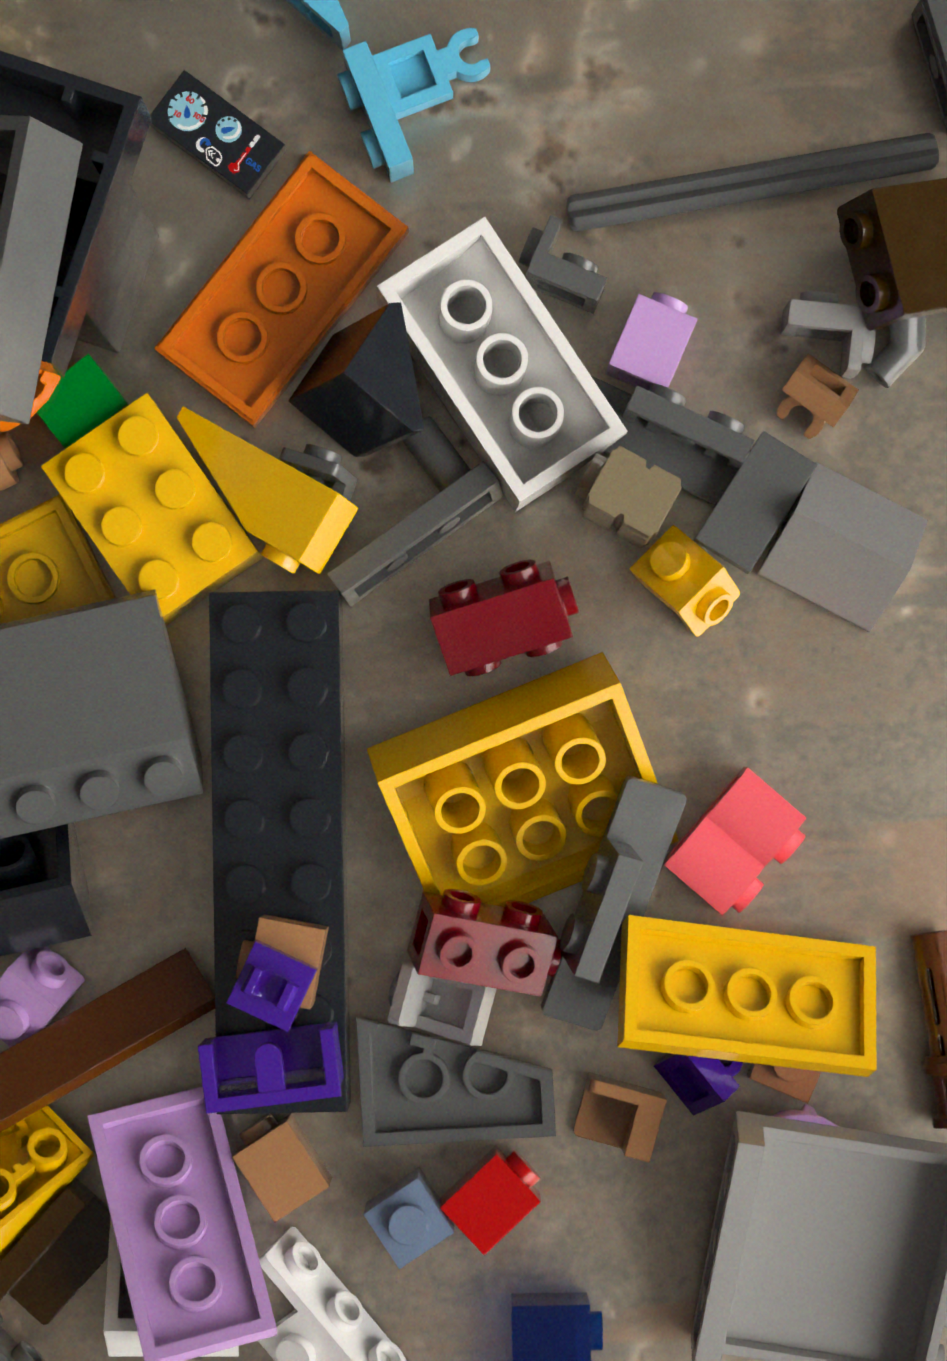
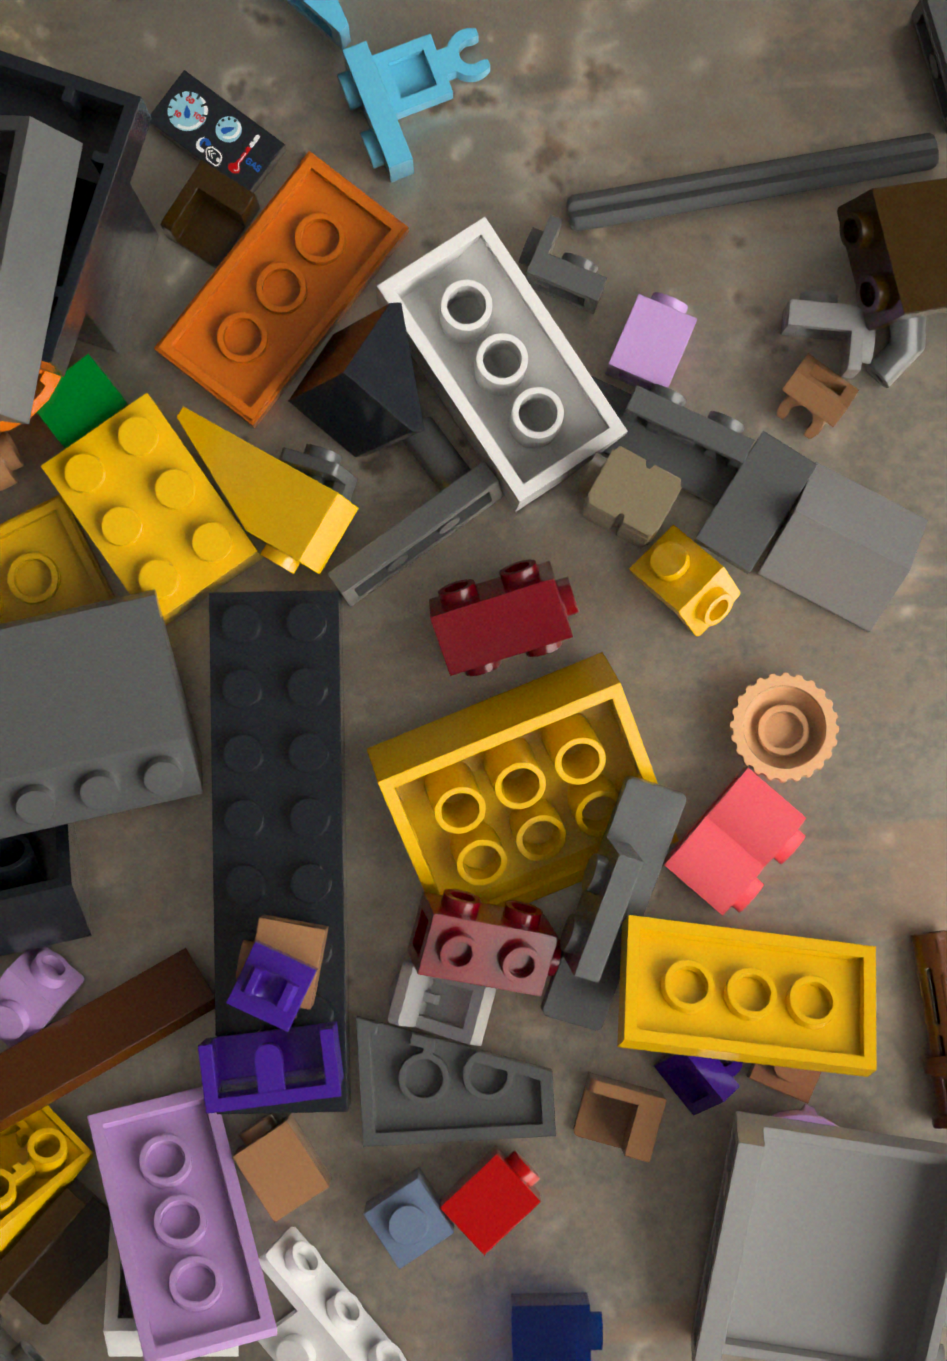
none -> dark brown panel [160,160,260,268]
none -> light nougat hat [730,672,839,783]

